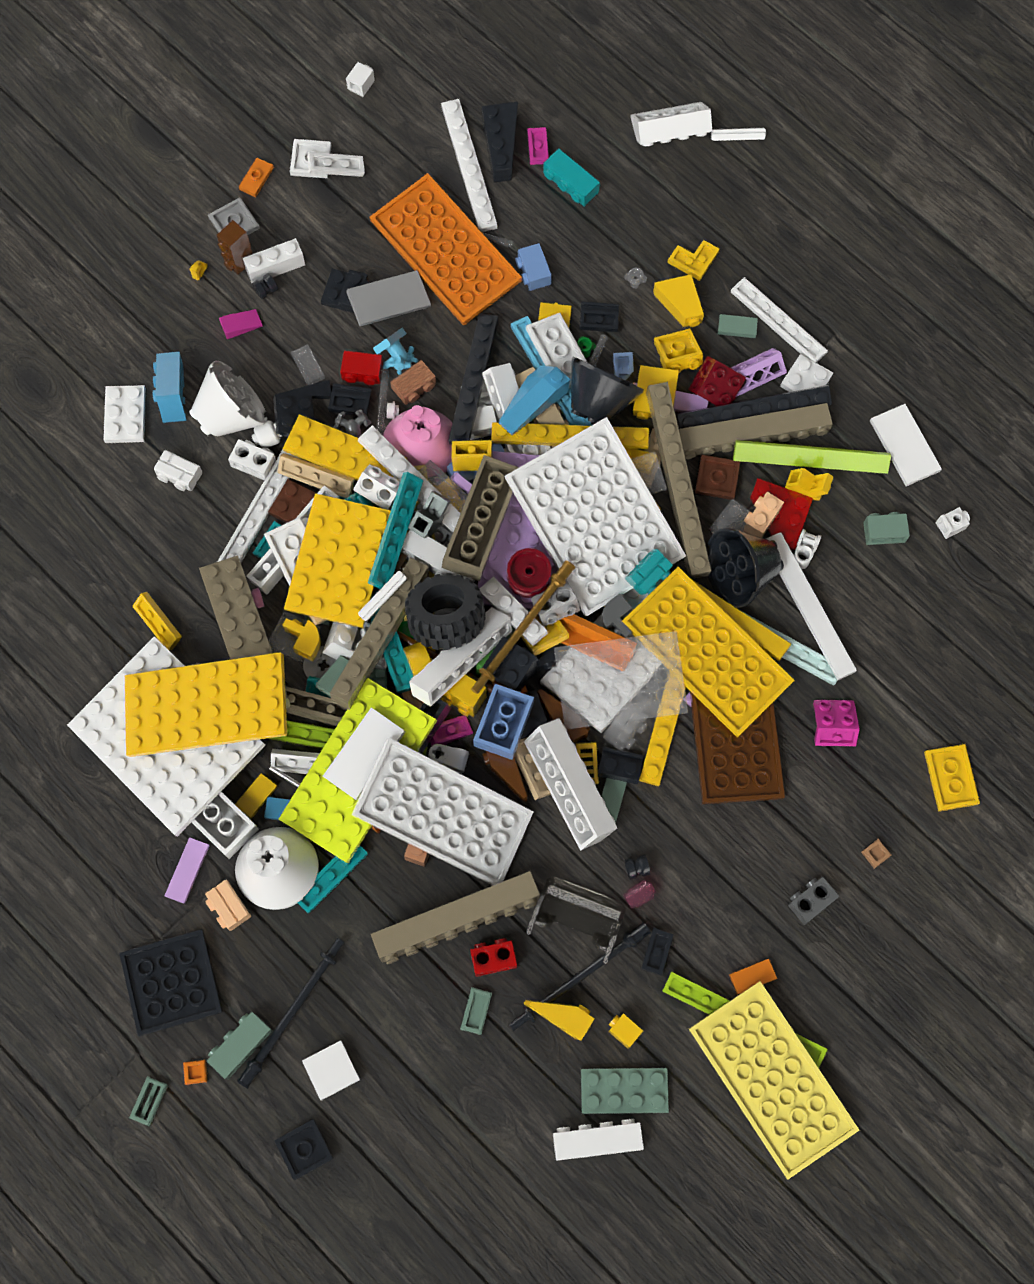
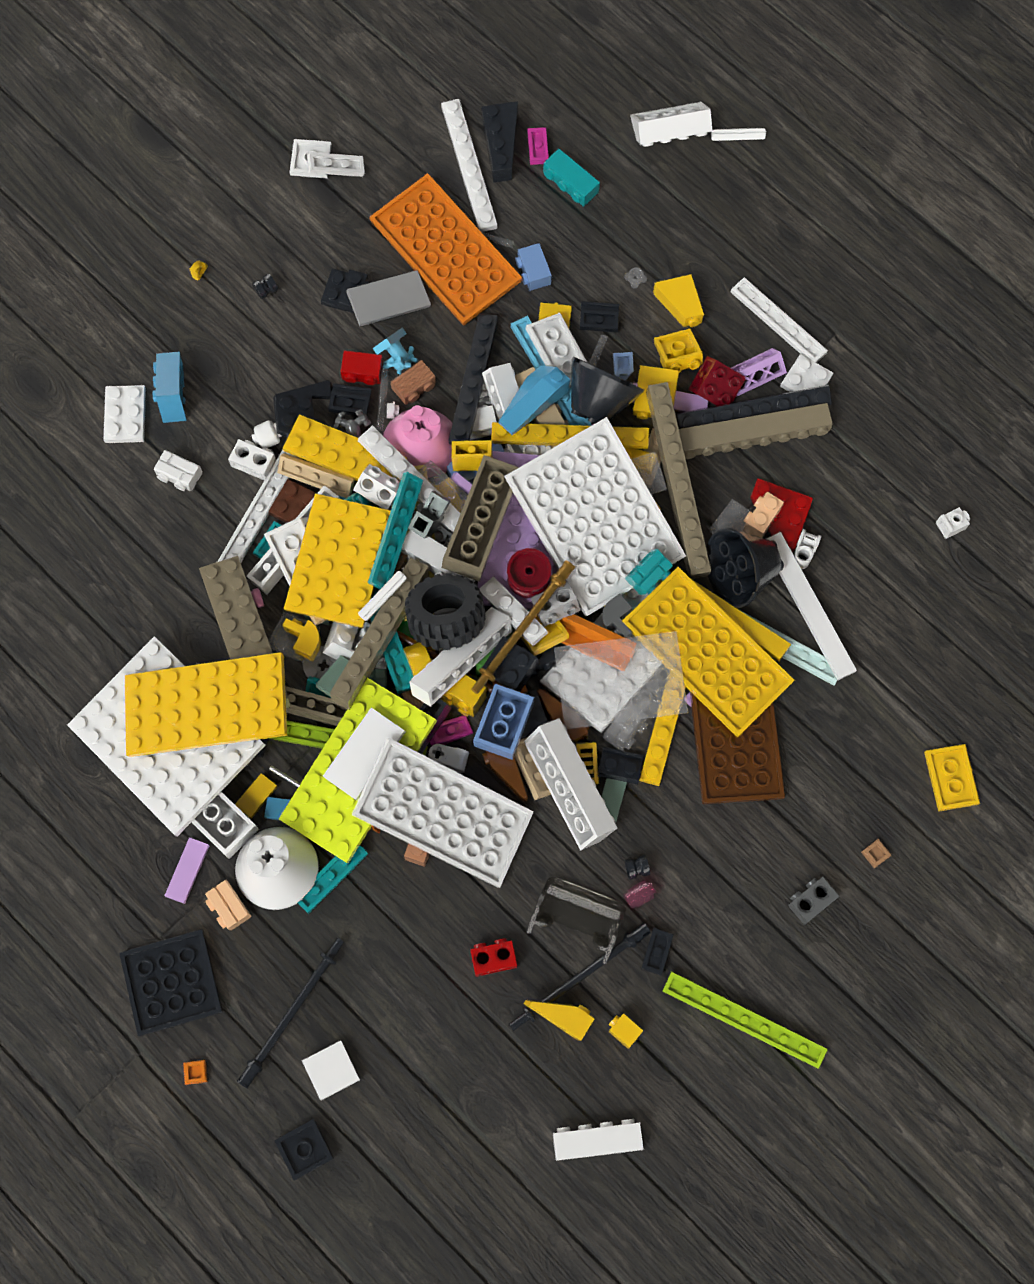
sand green tile [129,1076,168,1126] -> none
yellow plate [133,592,182,650] -> none
white cone [189,361,267,436] -> none
sand green brick [207,1012,273,1080] -> none
light grey tile [208,197,260,235] -> none
reddish brown brick [217,220,253,275] -> none
dark pink slope [219,309,263,339] -> none
orange plate [239,158,274,197] -> none
white brick [243,239,305,283] -> none
white plate [271,749,320,774] -> none
clear tile [291,344,325,386] -> none
white brick [346,62,375,97] -> none
dark tan brick [371,871,540,964] -> none
sand green tile [461,987,492,1035] -> none
green plate [577,337,596,358] -> none
sand green plate [581,1068,669,1114] -> none
yellow plate [668,240,720,281] -> none
light yellow plate [689,981,859,1179] -> none
copper plate [695,455,740,500] -> none
sand green tile [718,314,758,338] -> none
orange tile [729,959,777,995] -> none
lime tile [733,440,891,474] -> none
yellow brick [785,468,833,500] -> none
dark pink bracket [813,700,859,746] -> none
sand green brick [863,512,910,545] -> none
white tile [870,404,942,486] -> none

